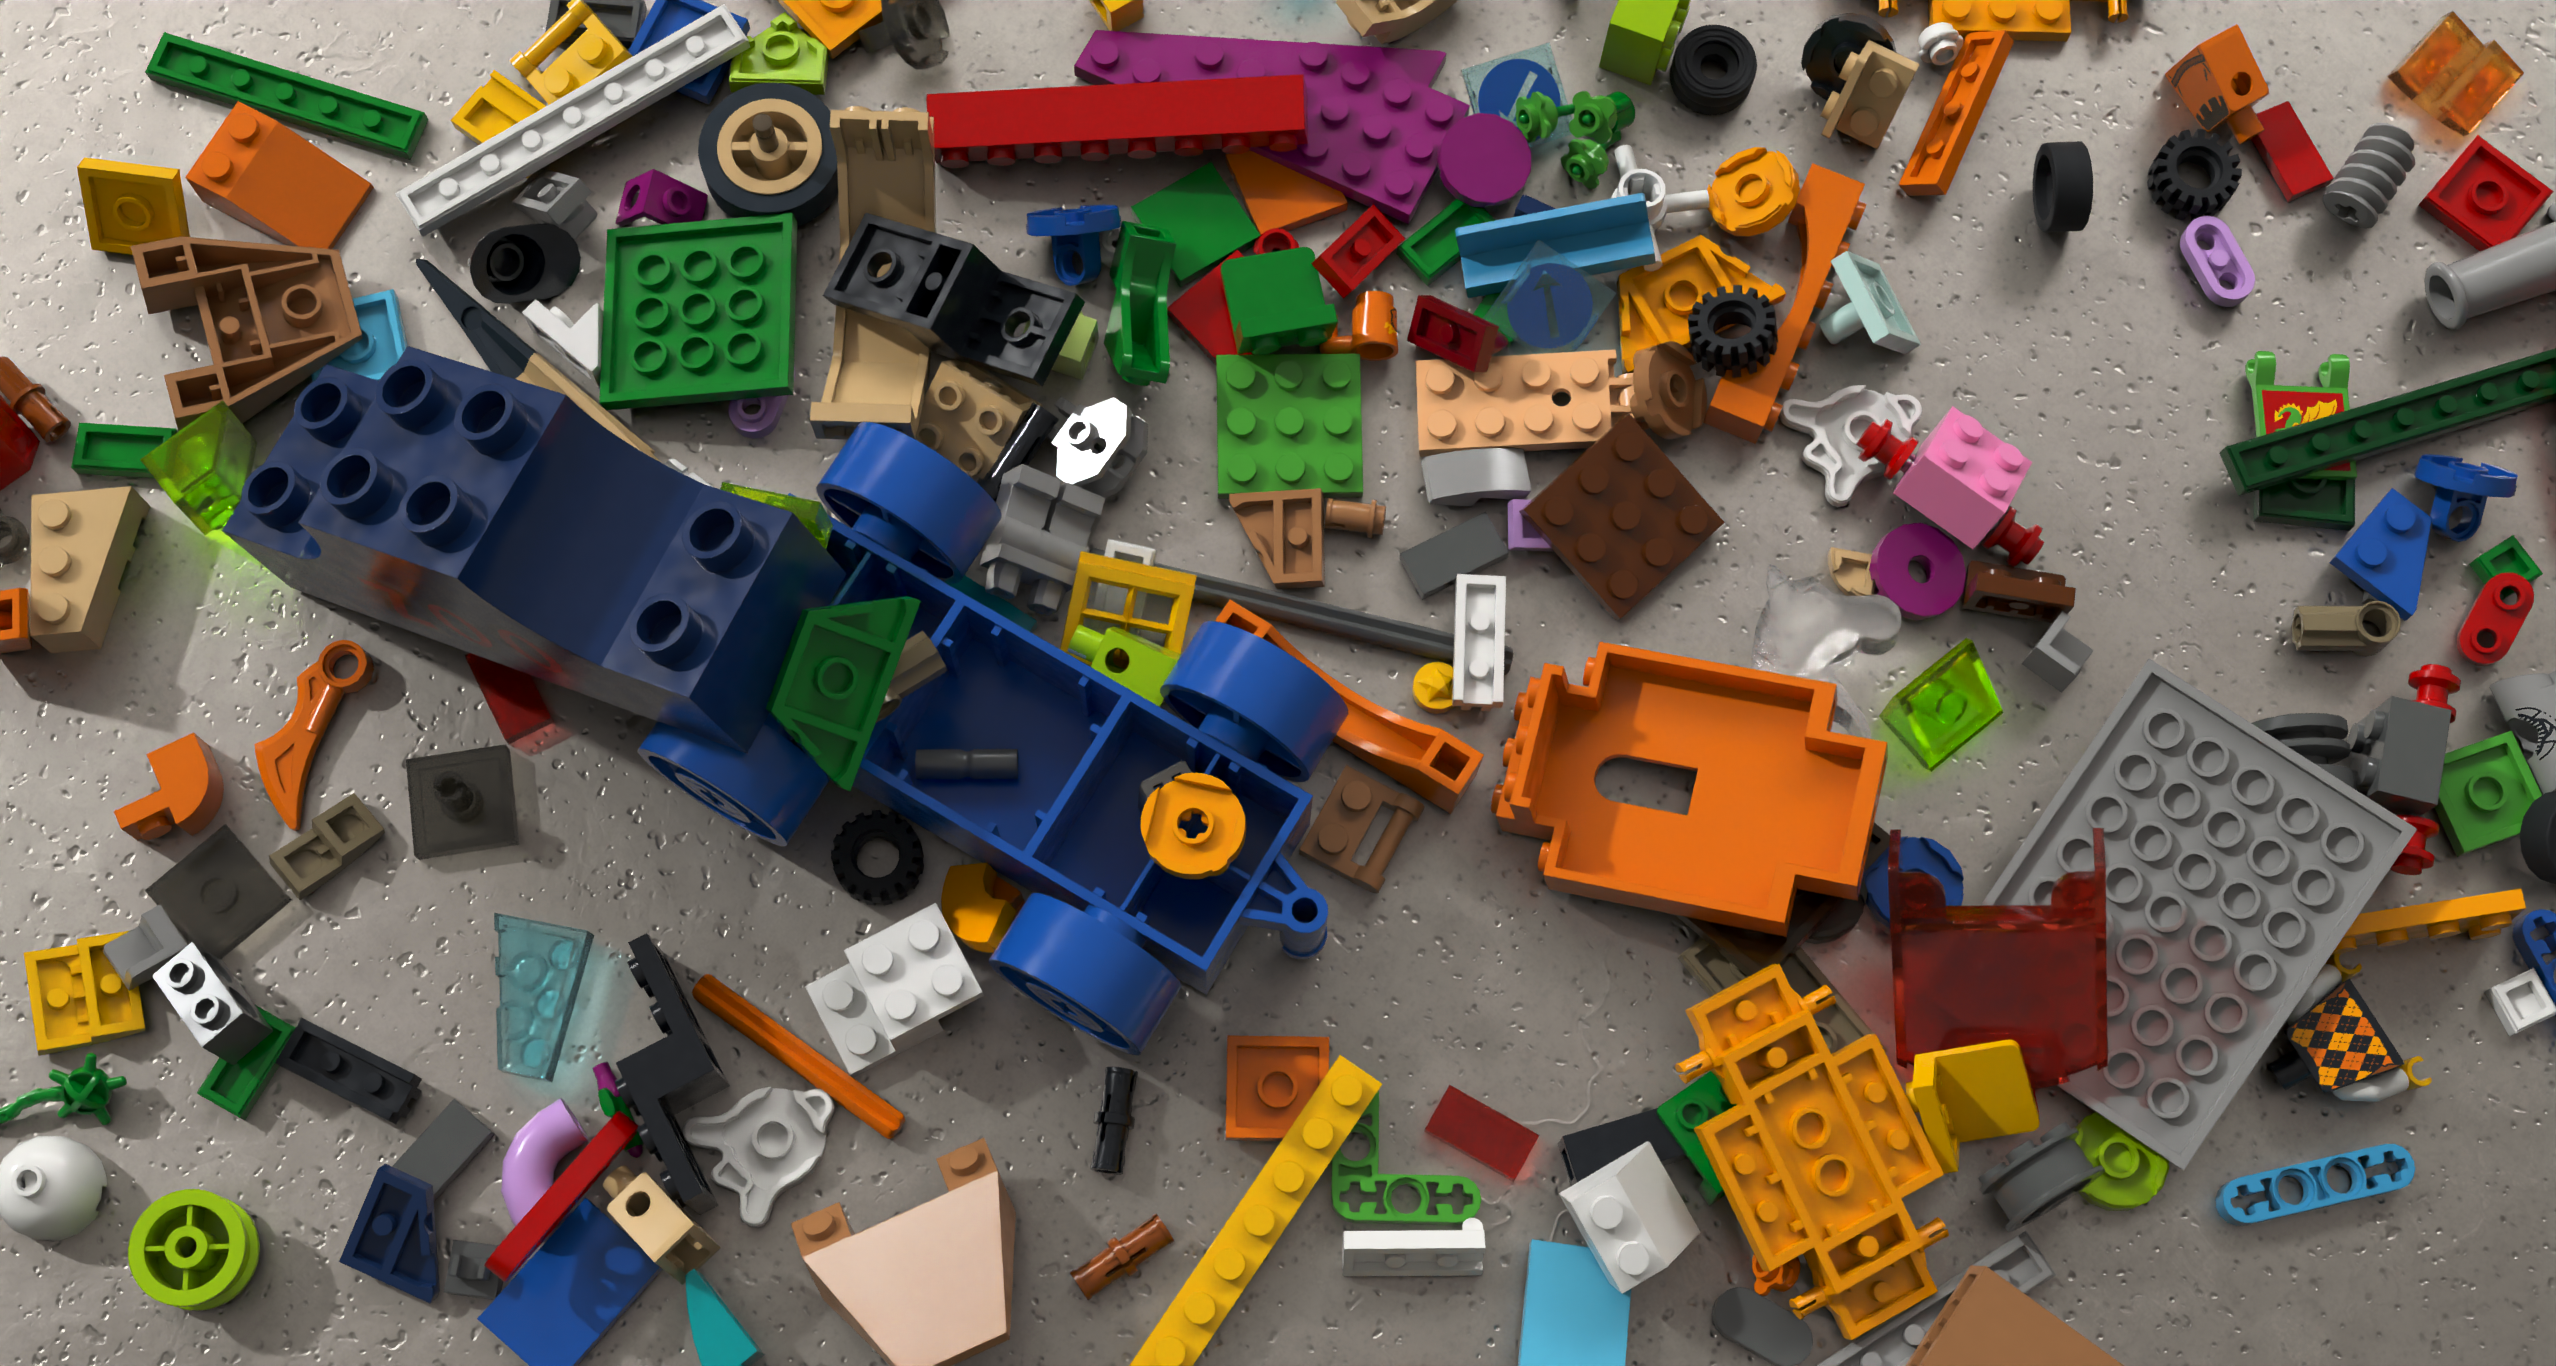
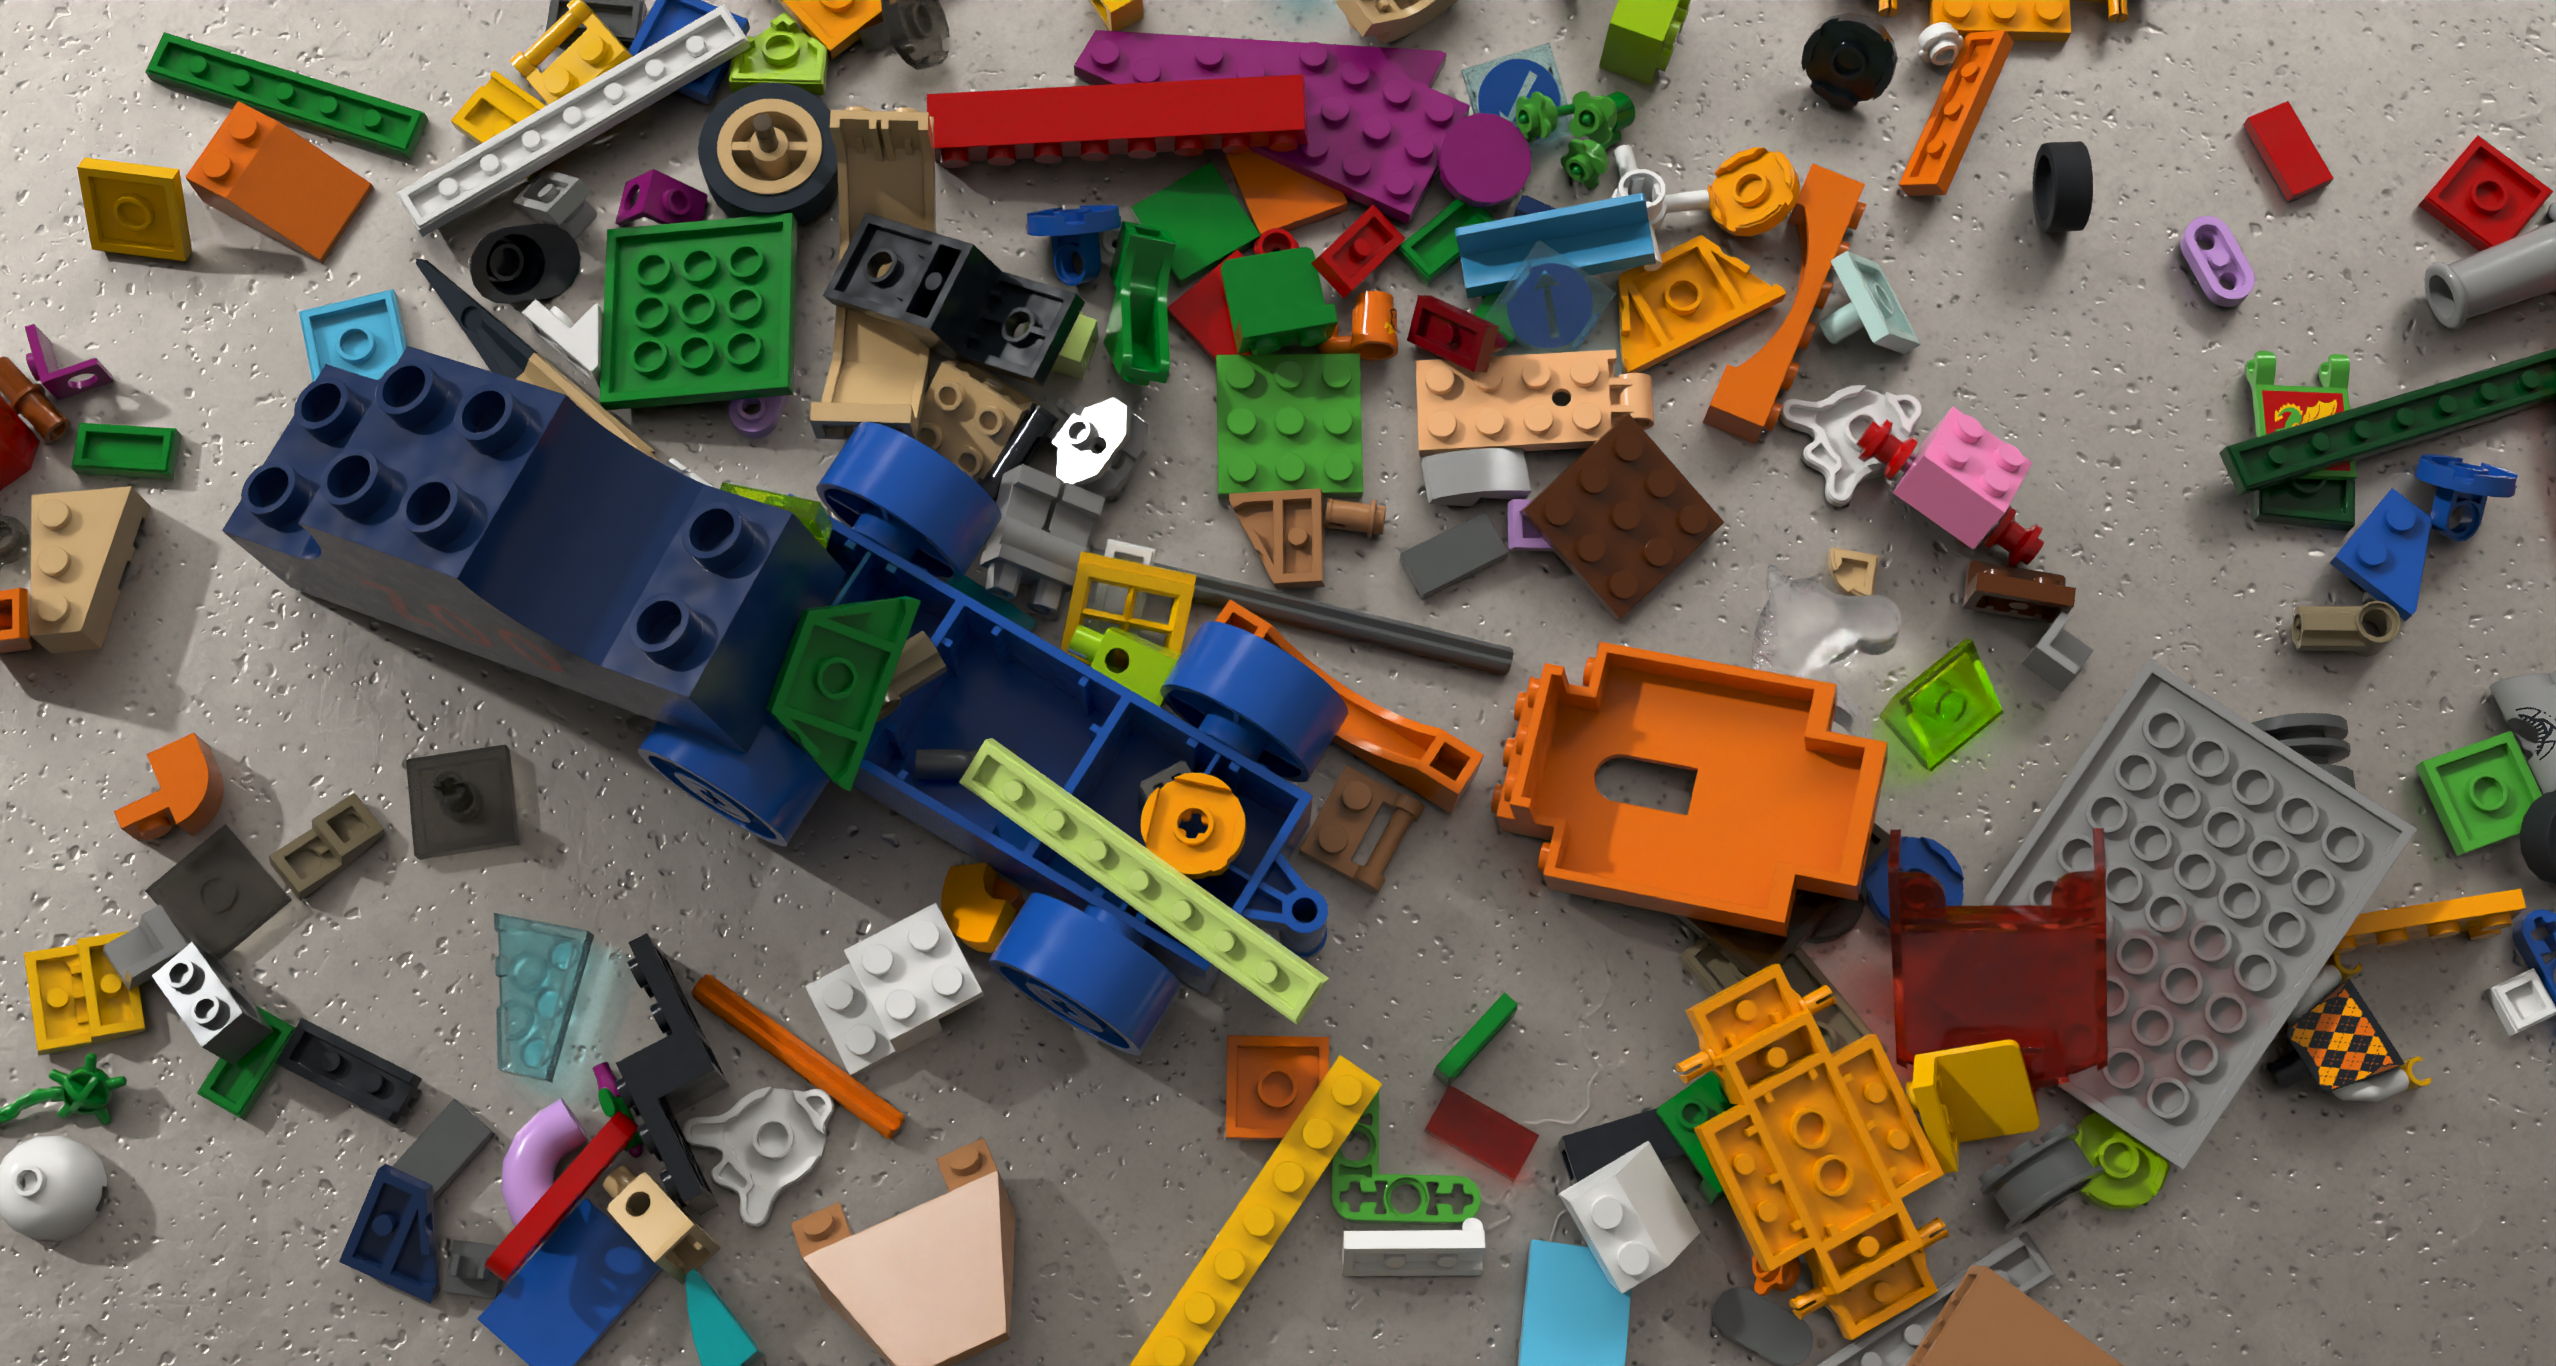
lime wheel [128,1189,260,1311] -> none
medium nougat wedge [131,236,363,443] -> none
clear neon green slope [140,400,257,535] -> none
orange piece [254,640,374,831] -> none
clear red tile [465,653,554,744] -> none
black tyre [831,810,924,906] -> none
dark orange pin [1070,1213,1174,1300] -> none
black pin [1090,1067,1138,1175] -> none
yellow tile [1412,662,1455,714] -> none
white hinge [1452,574,1506,711] -> none
medium nougat plate [1630,341,1707,440] -> none
black tyre [1670,25,1757,115] -> none
black tyre [1688,285,1778,378] -> none
tan bracket [1820,40,1920,149] -> none
magenta tile [1869,523,1966,620] -> none
black tyre [2147,129,2242,222] -> none
orange torso [2165,24,2269,145] -> none
dark azure beam [2215,1144,2415,1226] -> none
light grey piece [2323,123,2415,229] -> none
dark grey brick [2347,664,2461,875] -> none
clear orange slope [2387,11,2524,136] -> none
red plate [2457,572,2534,666] -> none
green tile [2469,535,2543,601] -> none
none -> magenta bracket [25,324,114,400]
none -> yellowish green tile [959,738,1329,1025]
none -> green tile [1433,992,1518,1086]

